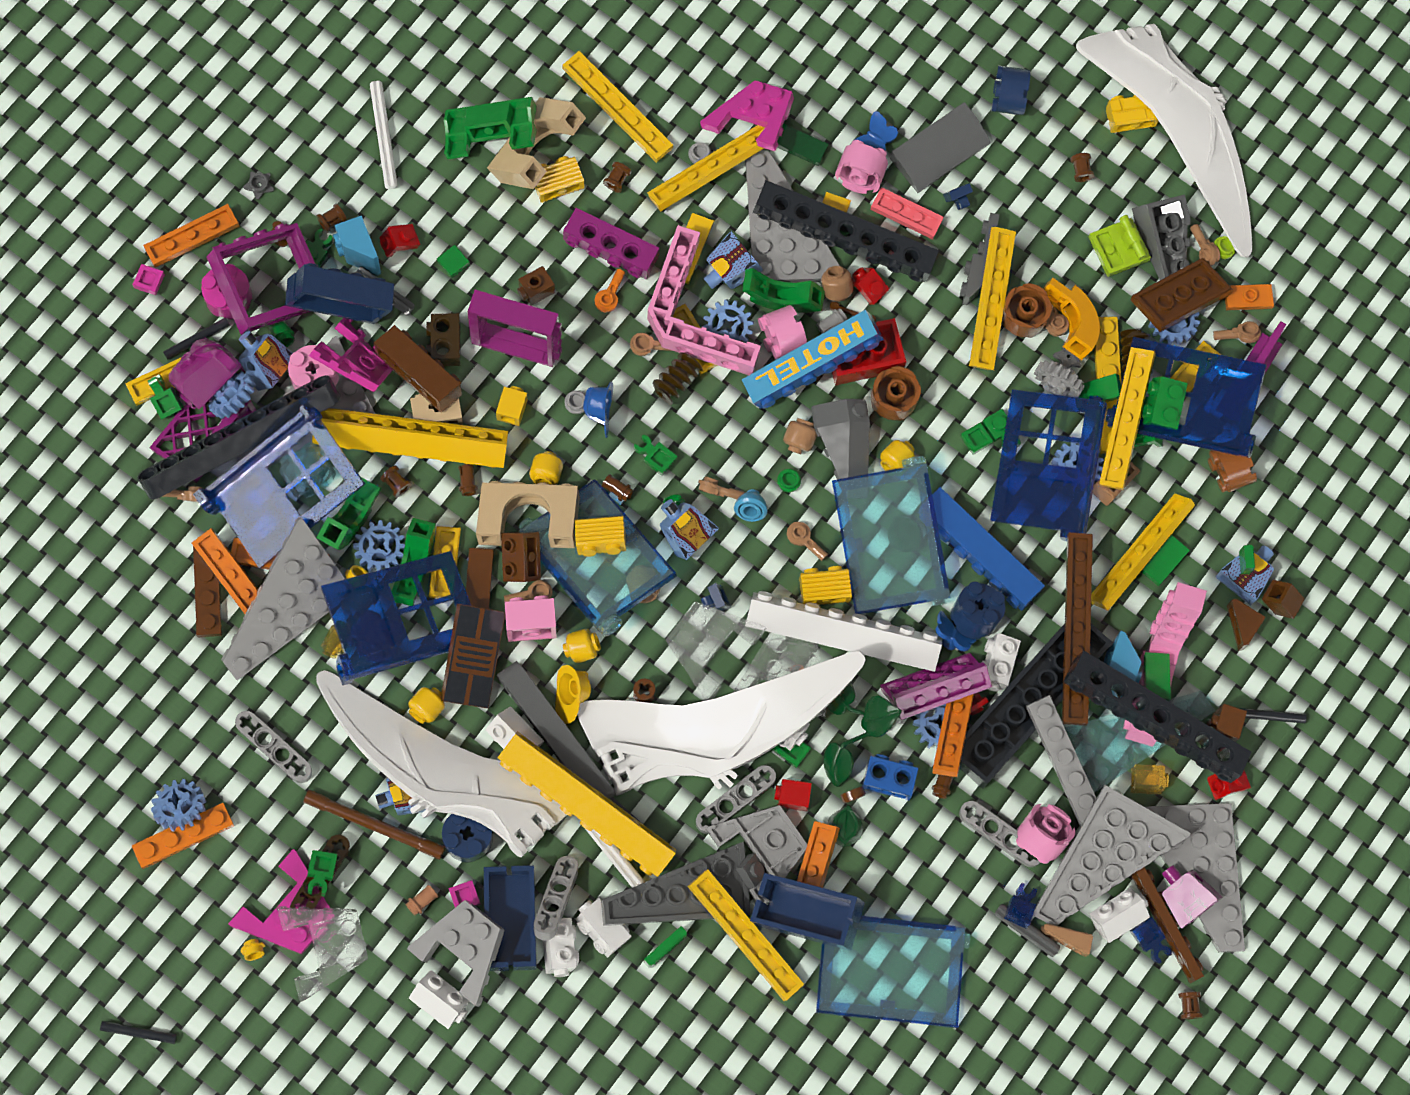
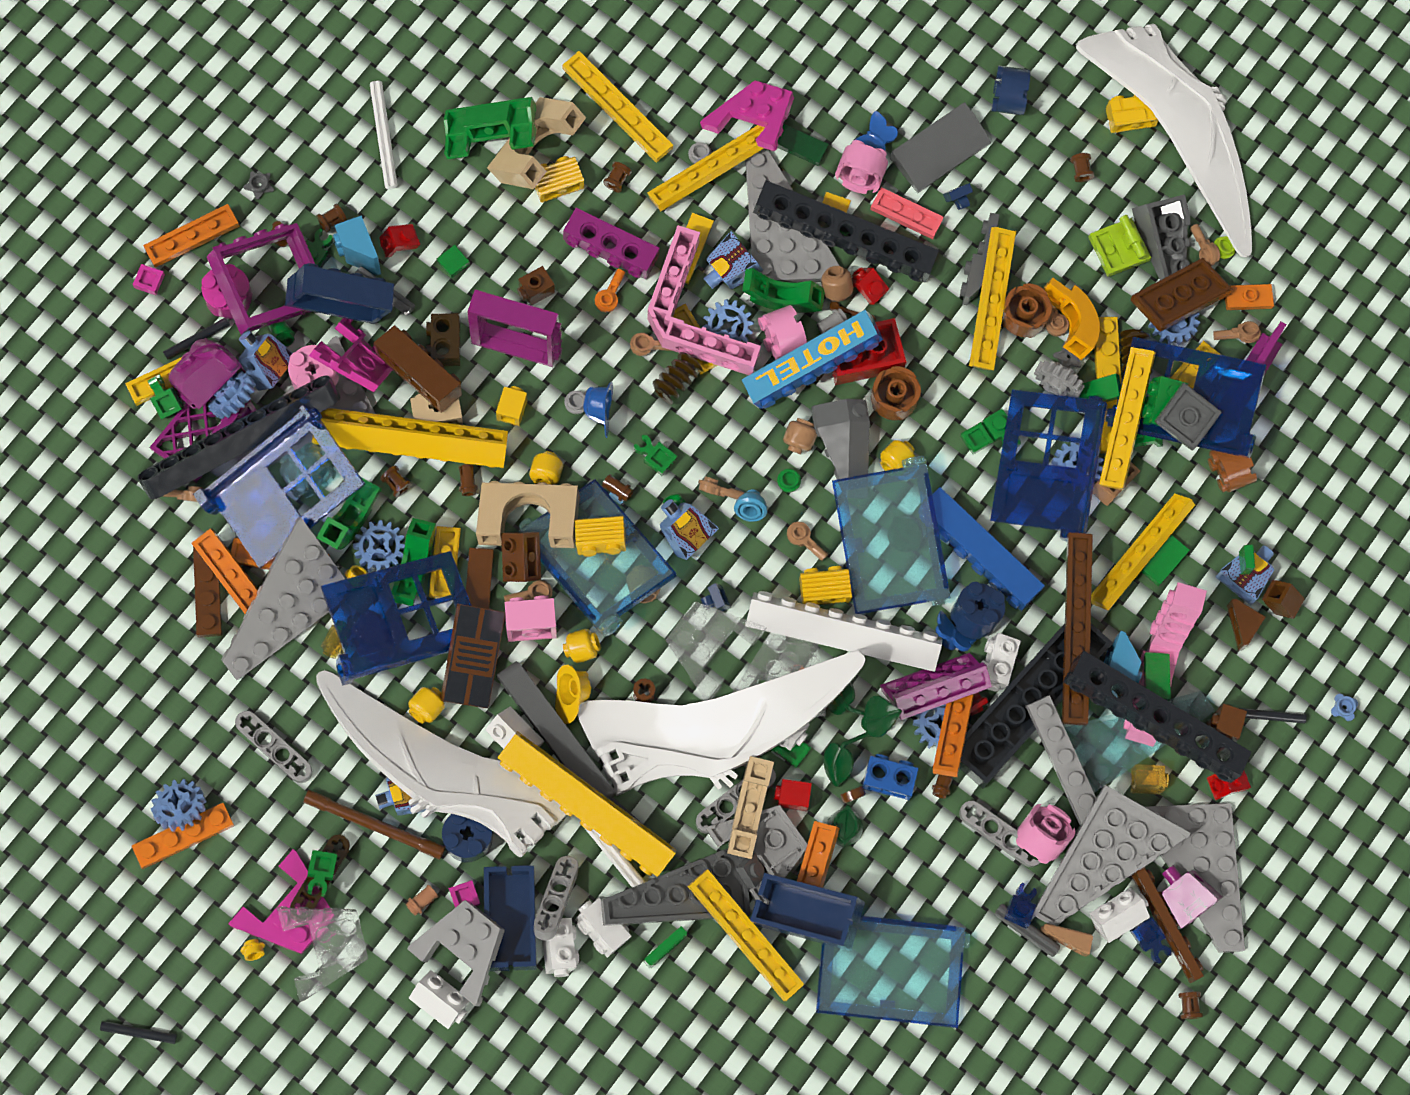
none -> tan slope [727,756,774,859]
none -> dark grey tile [1154,383,1222,451]
none -> medium blue plate [1331,694,1358,721]

